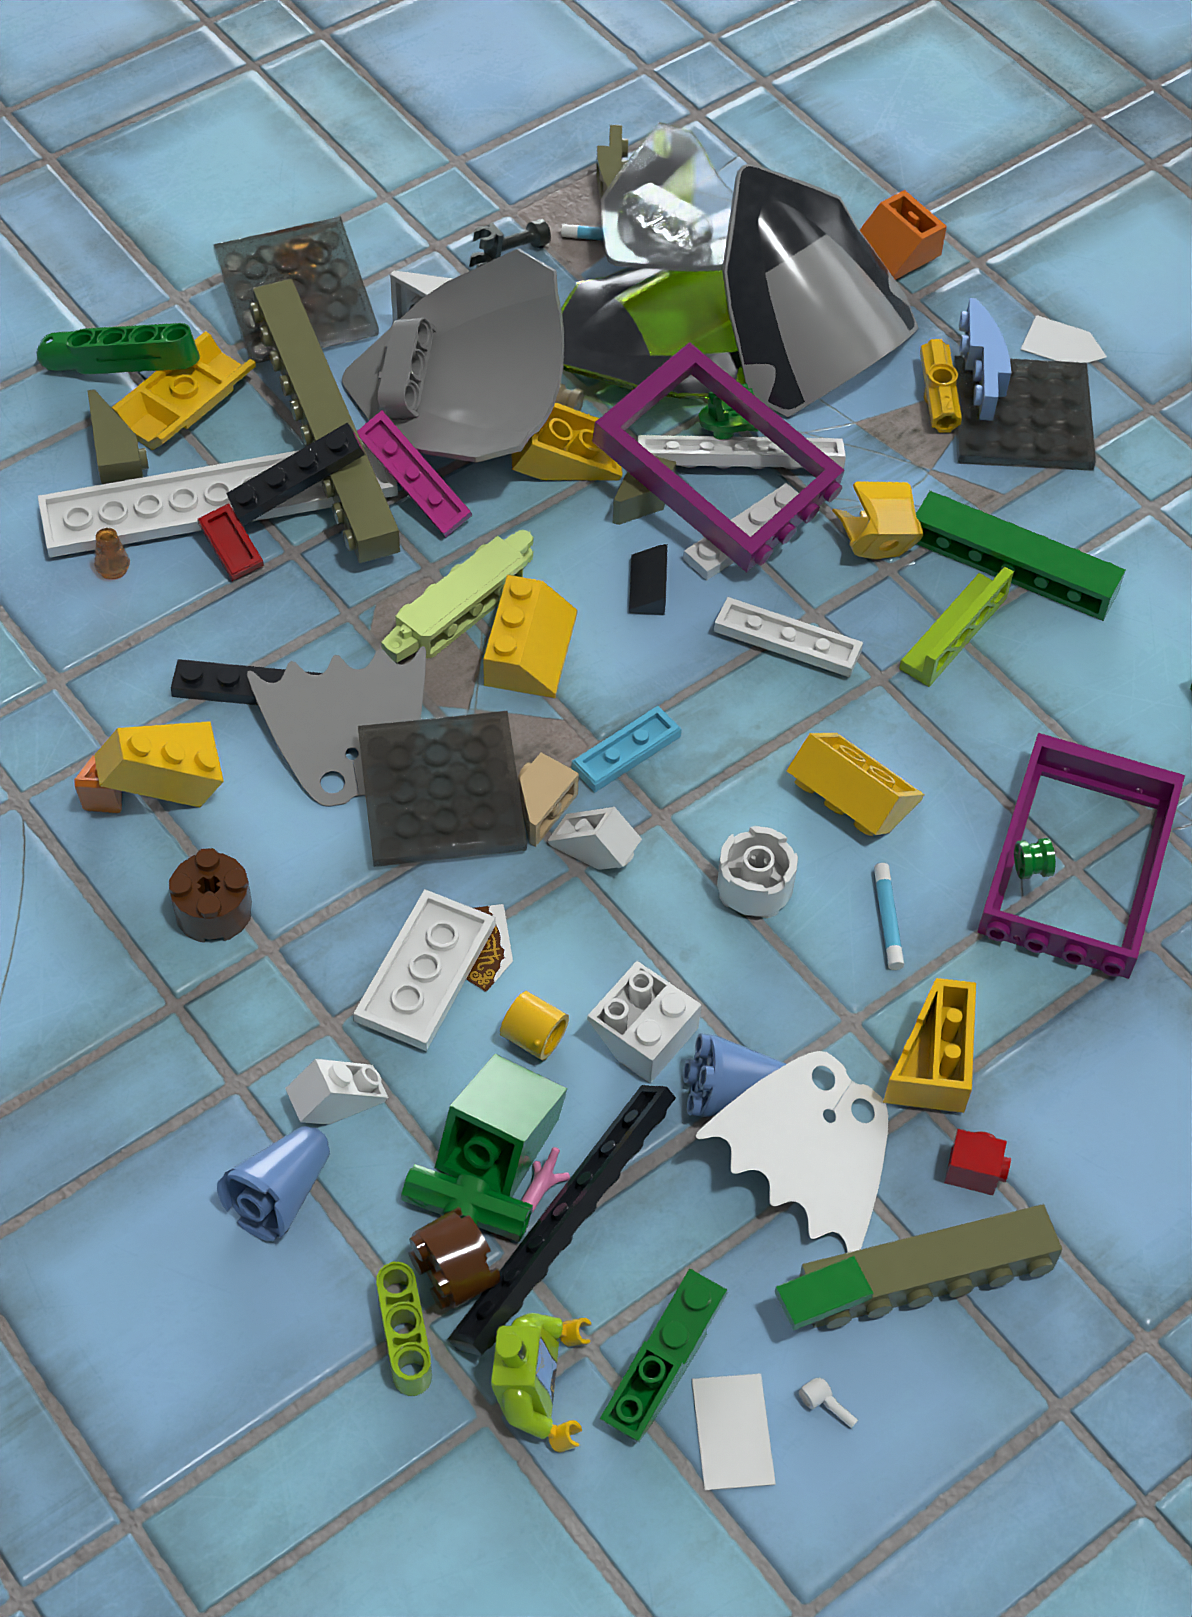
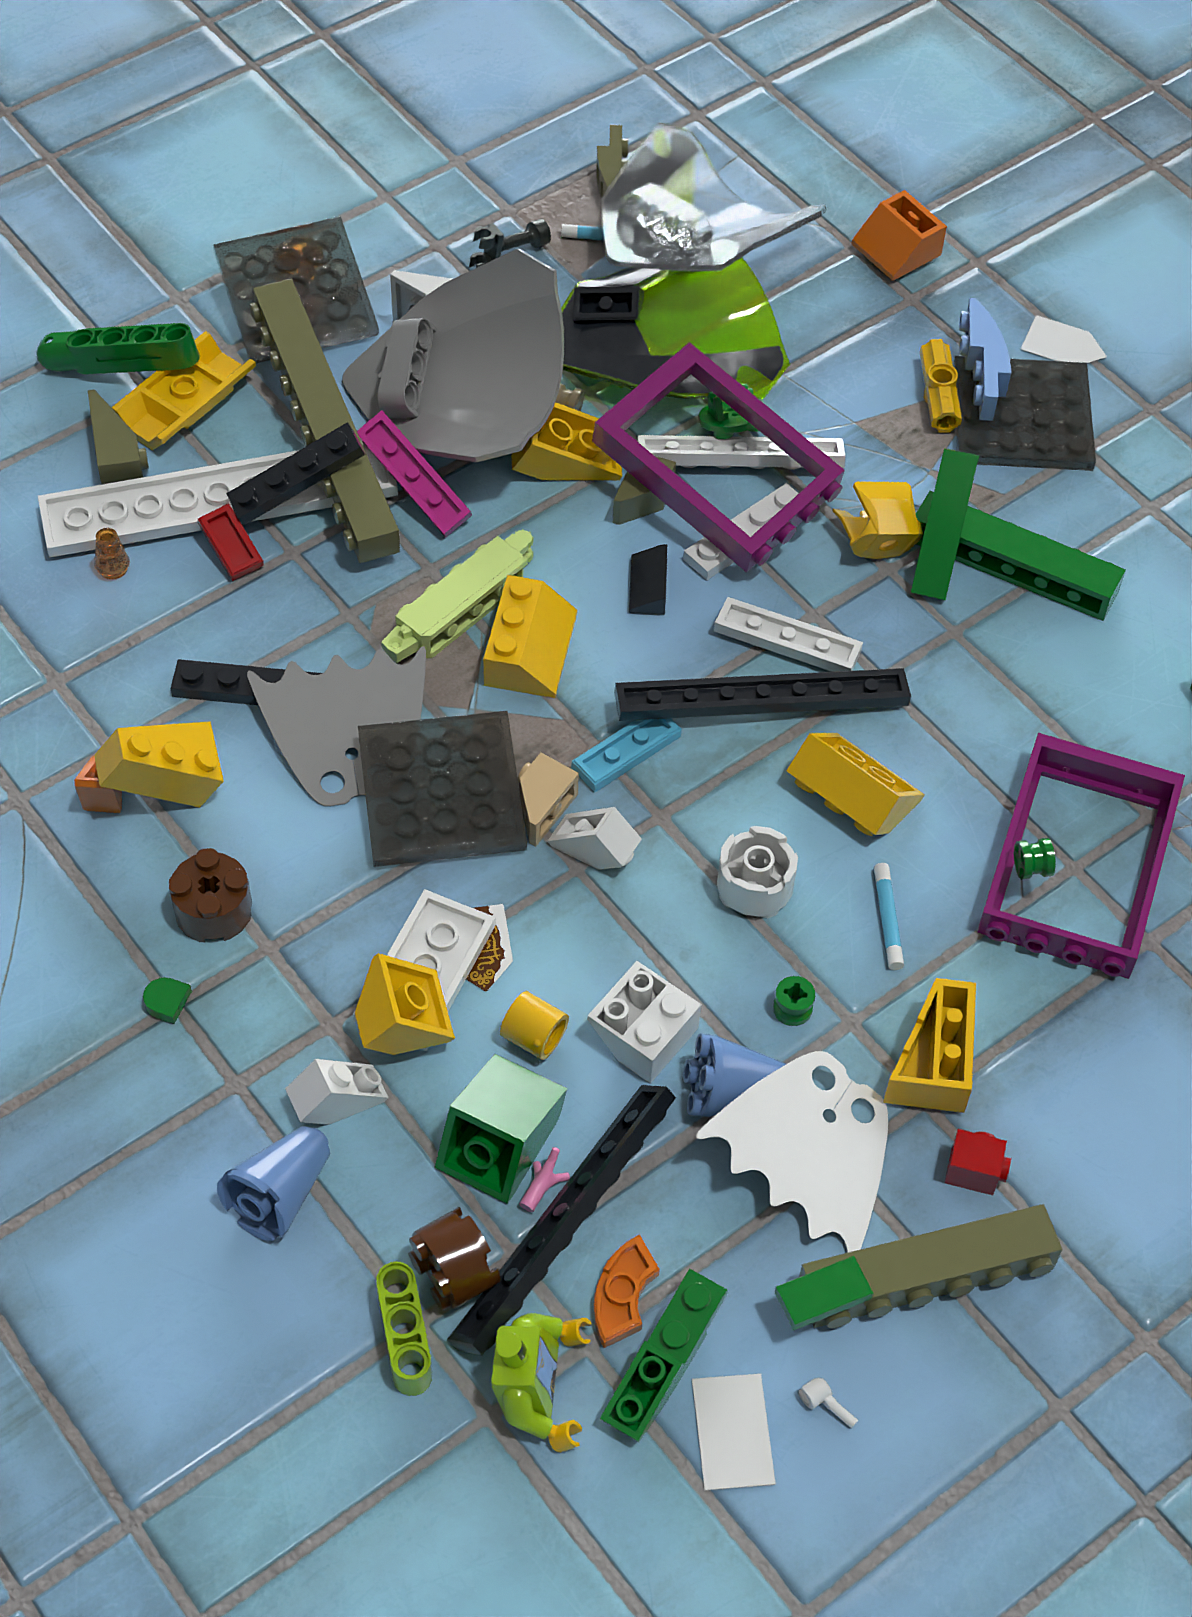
green piece [401,1164,533,1242] -> none
windscreen [722,164,919,417] -> none
lime fence [899,567,1014,687] -> none
none -> green tile [143,977,192,1024]
none -> yellow slope [355,953,455,1055]
none -> black slope [573,286,644,321]
none -> orange tile [594,1234,660,1348]
none -> black plate [614,668,911,721]
none -> green wheel [773,976,815,1026]
none -> green slope [911,448,979,600]

